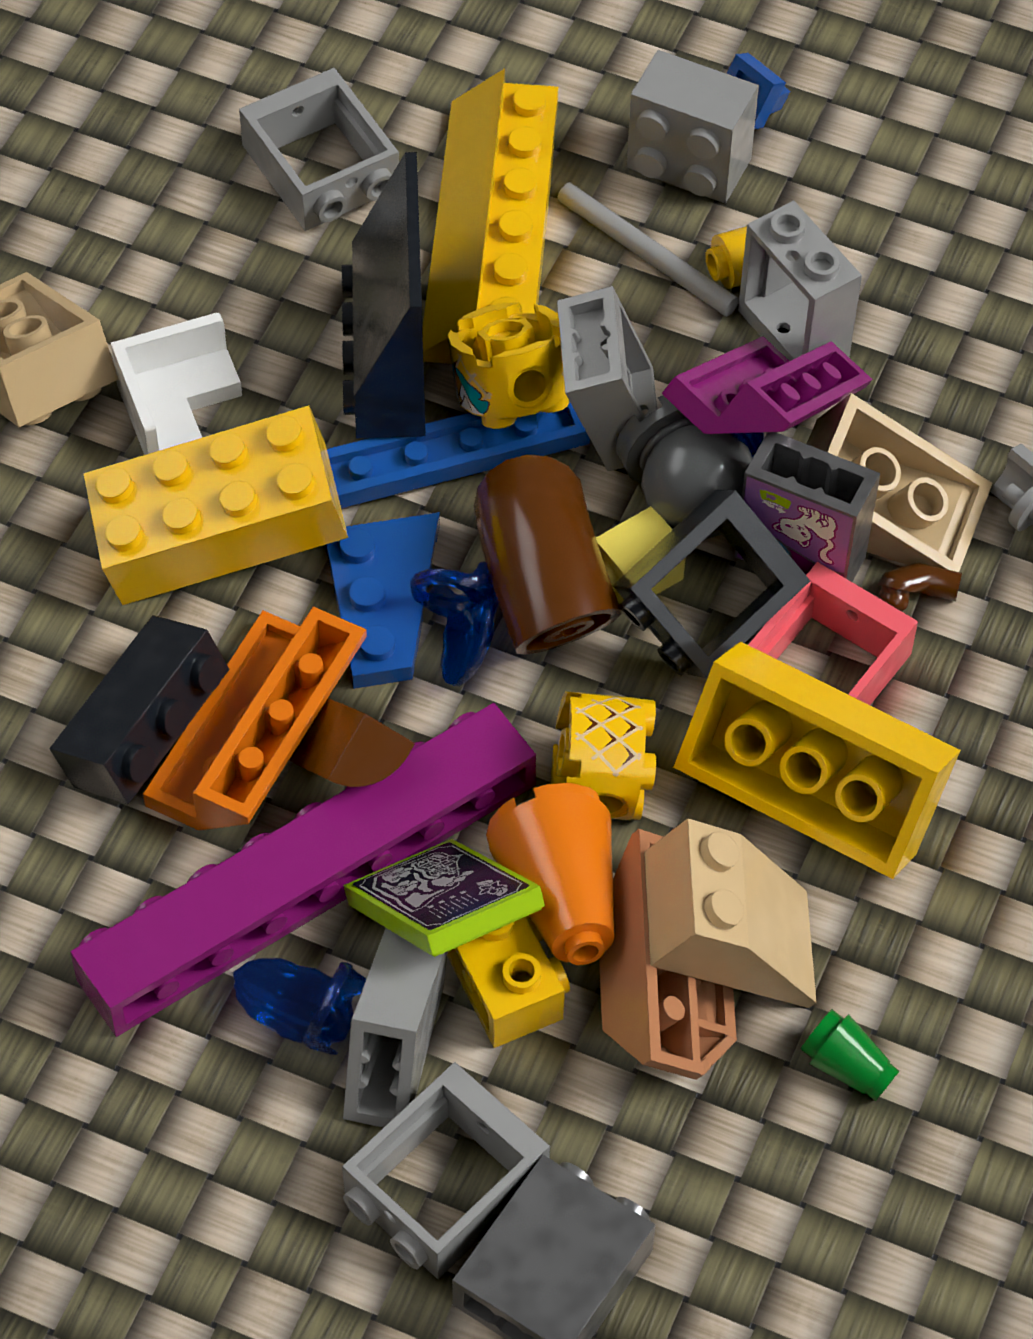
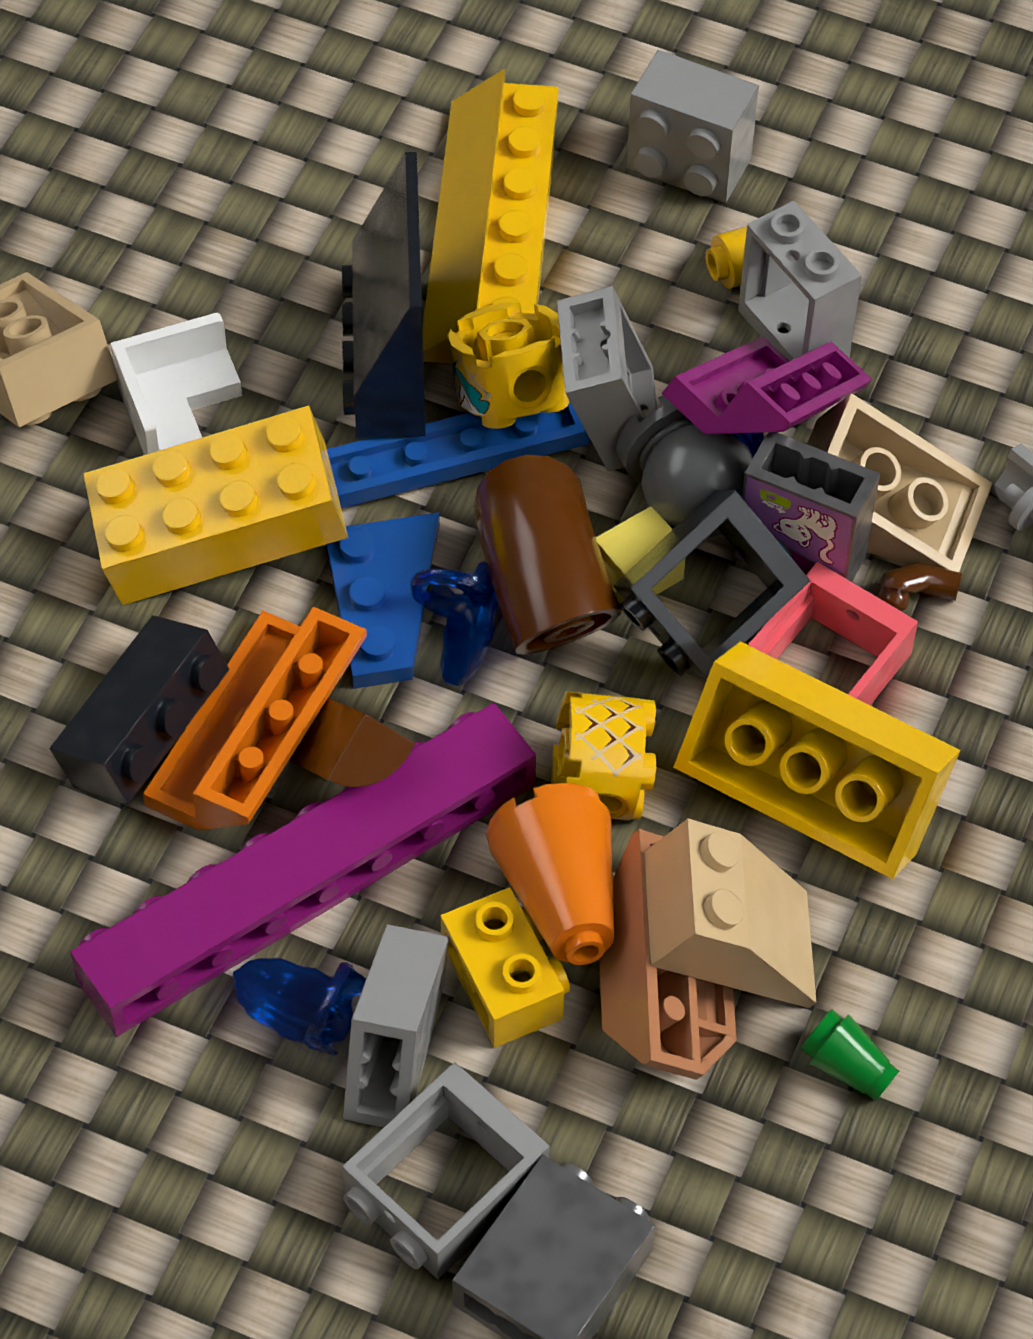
light grey window [239,68,399,231] -> none
tile [343,839,545,957] -> none
light grey bar [558,182,739,317] -> none
blue tile [726,53,791,129] -> none

